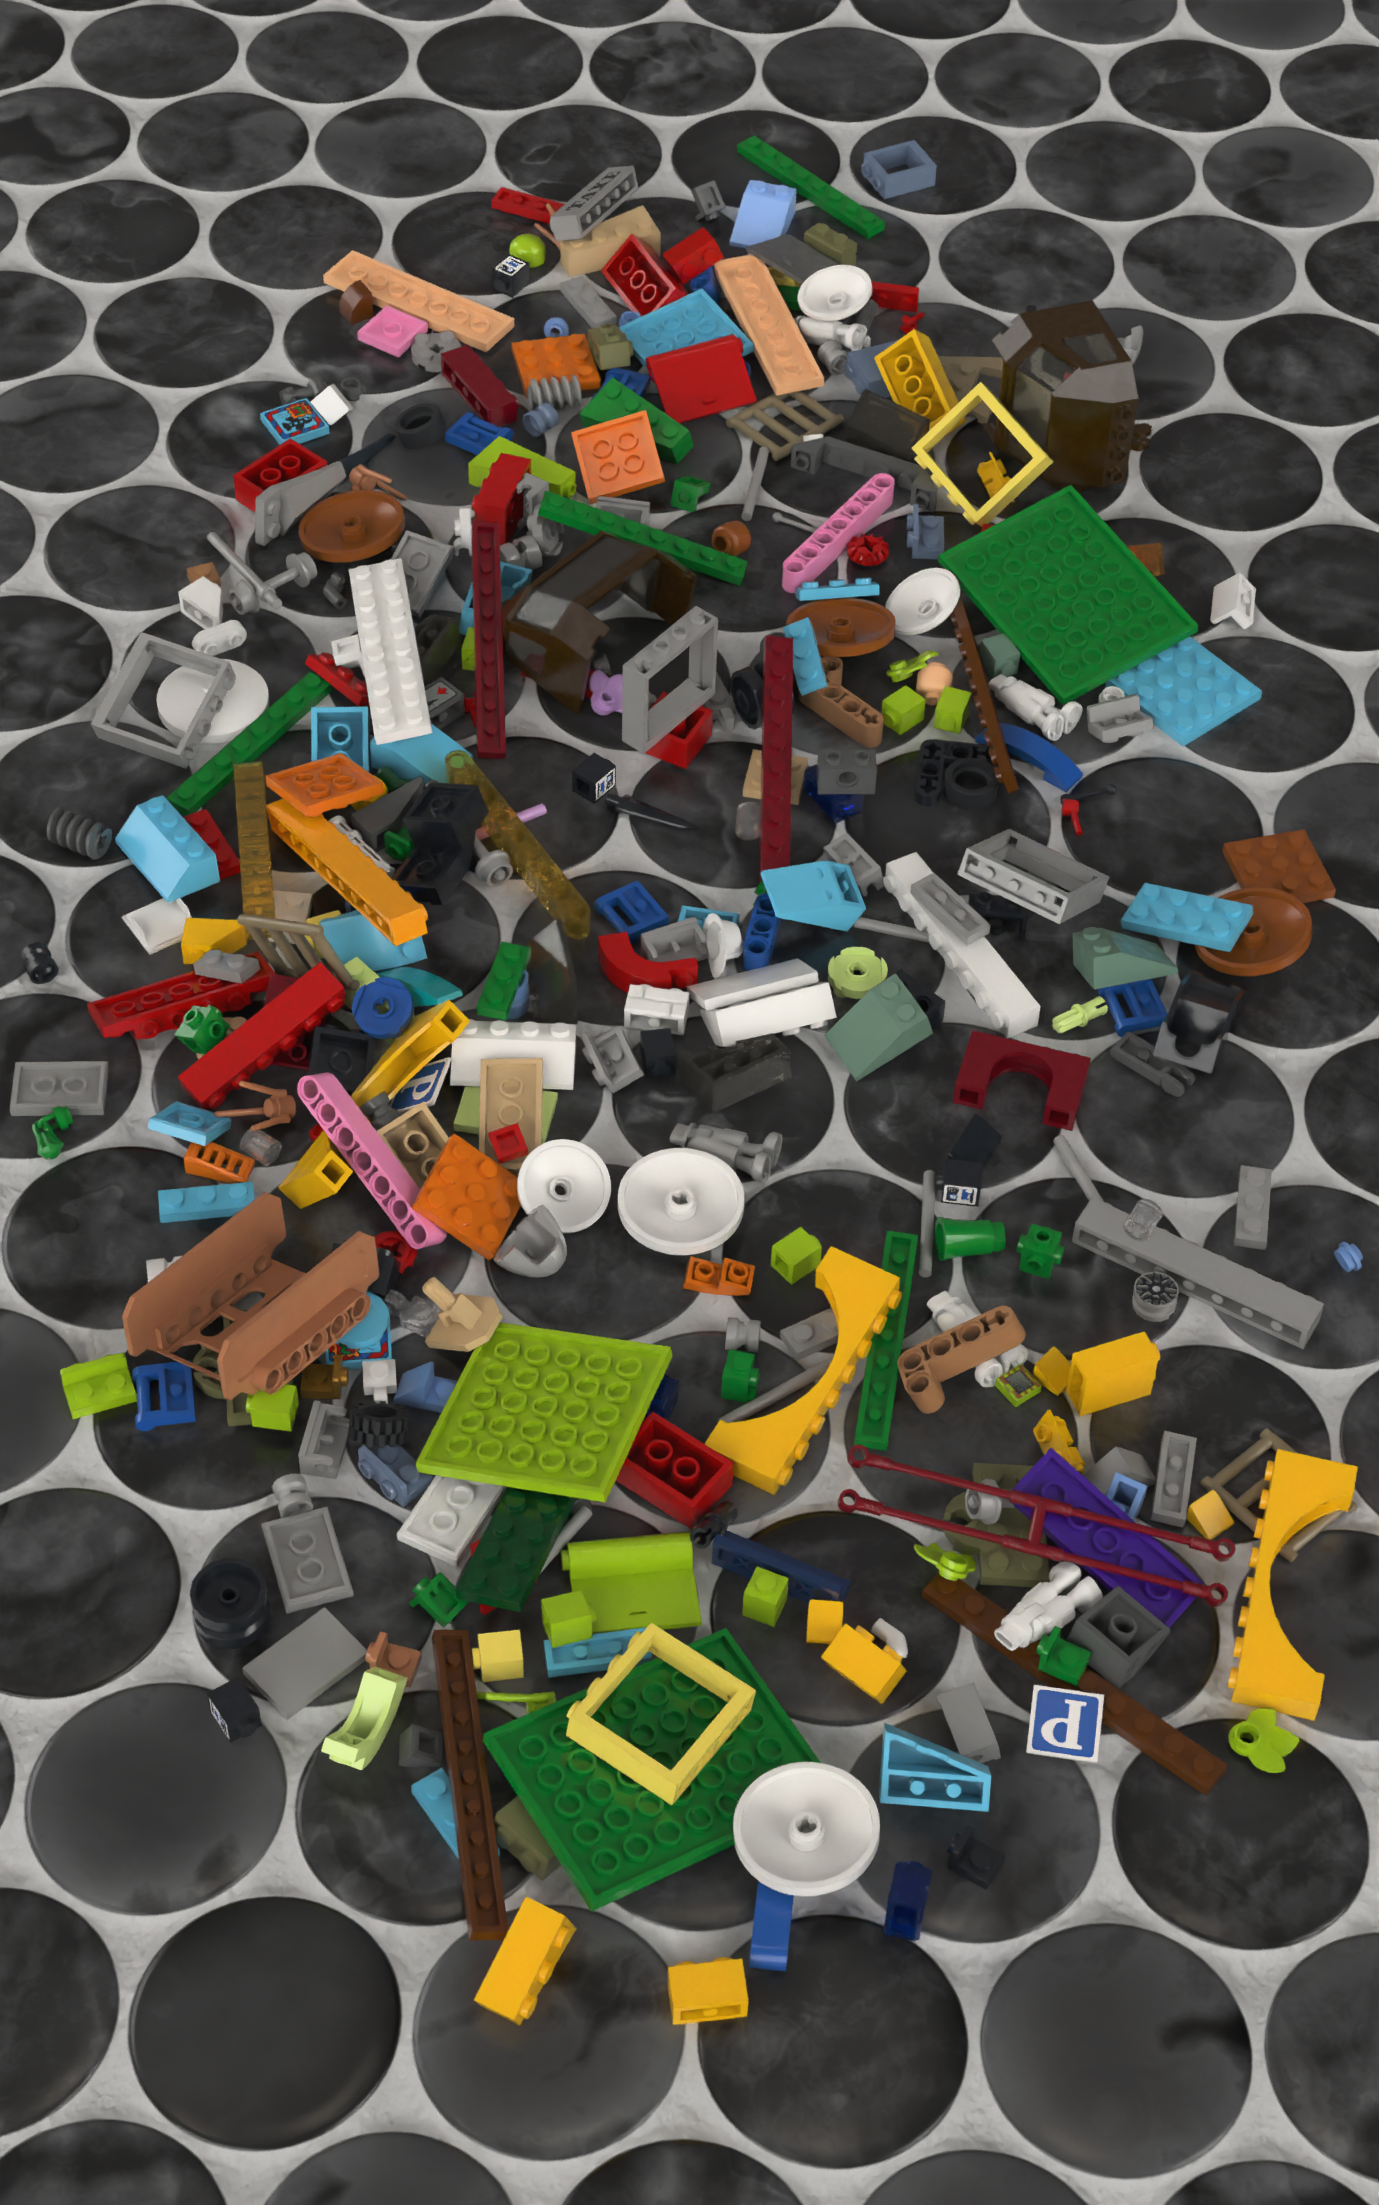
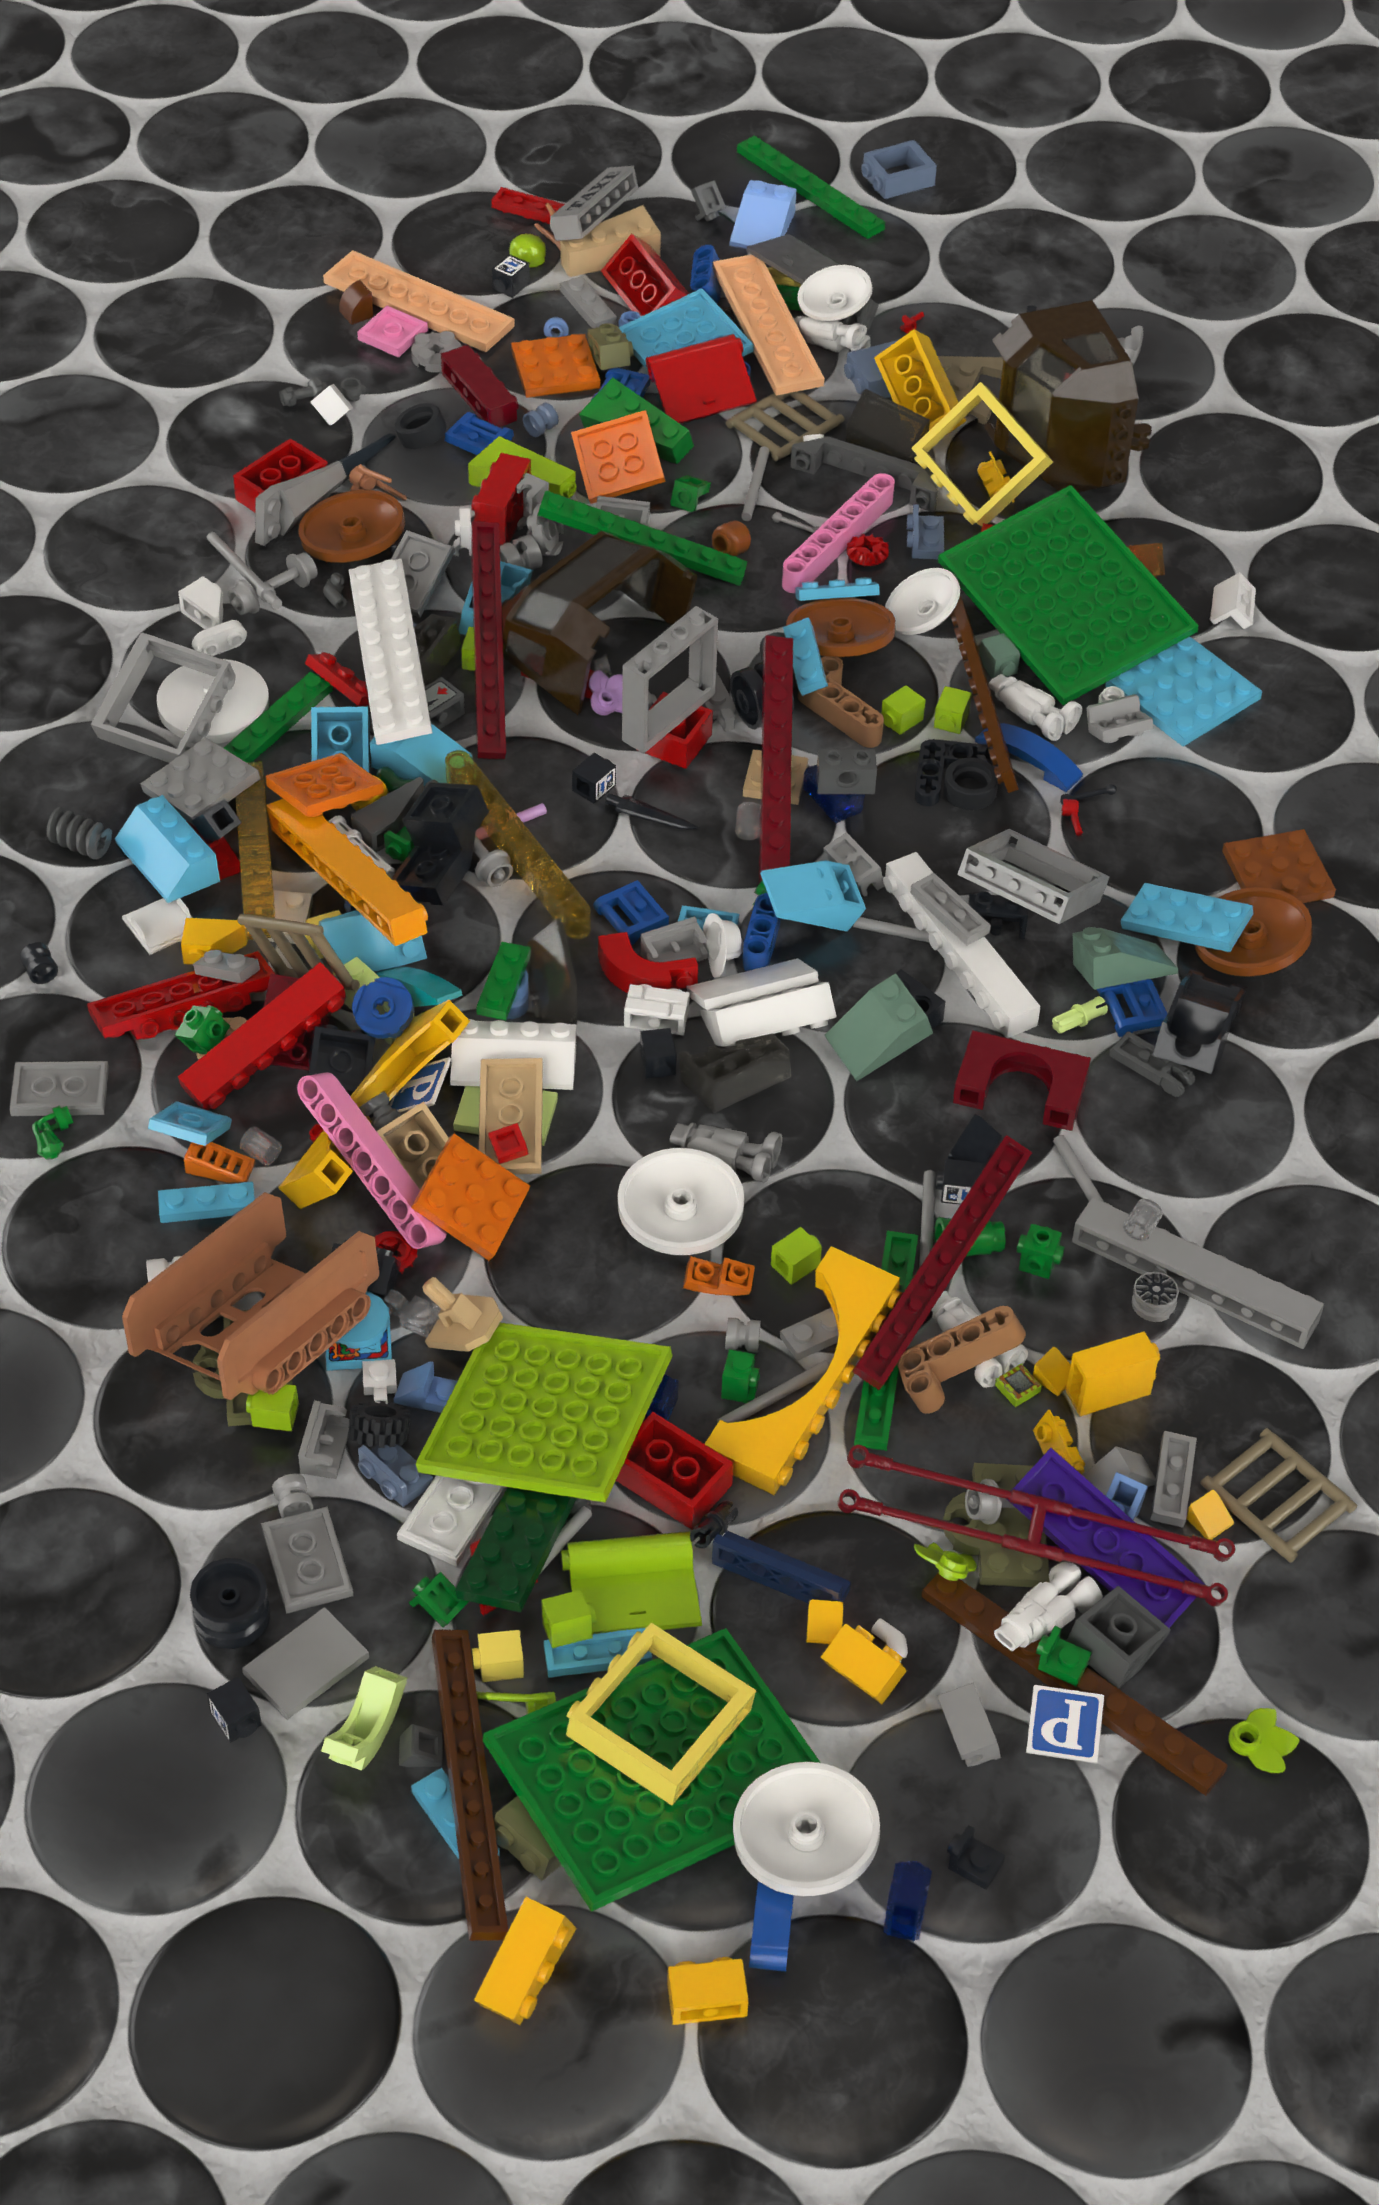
lime bracket [60,1352,137,1419] -> none
blue plate [132,1360,196,1431] -> none
medium nougat plate [186,562,221,587] -> none
nougat plant [214,1081,296,1131] -> none
tile [260,398,330,445] -> none
pearl gold bracket [300,1355,349,1399] -> none
white panel [331,634,365,676] -> none
nougat bracket [366,1631,422,1688] -> none
red hand [464,691,476,728] -> none
light grey hair [494,1205,567,1278] -> none
white dish [517,1139,611,1233] -> none
light grey piece [527,375,581,411] -> none
light grey bracket [581,1026,644,1093] -> none
red brick [662,227,724,285] -> none
lime brick [742,1566,789,1627] -> none
olive brick [804,223,857,266] -> none
light grey wheel [817,340,847,375] -> none
yellowish green plate [828,947,888,999] -> none
red hinge [870,281,920,313] -> none
medium azure wedge [879,1723,991,1812] -> none
lime plate [886,650,939,682] -> none
light nougat head [916,662,953,706] -> none
yellow arch [1227,1449,1358,1721] -> none
light grey plate [1233,1165,1272,1250] -> none
medium blue plate [1334,1241,1363,1272] -> none
none -> light grey plate [140,738,261,825]
none -> black brick [192,799,242,845]
none -> dark red plate [852,1135,1032,1390]

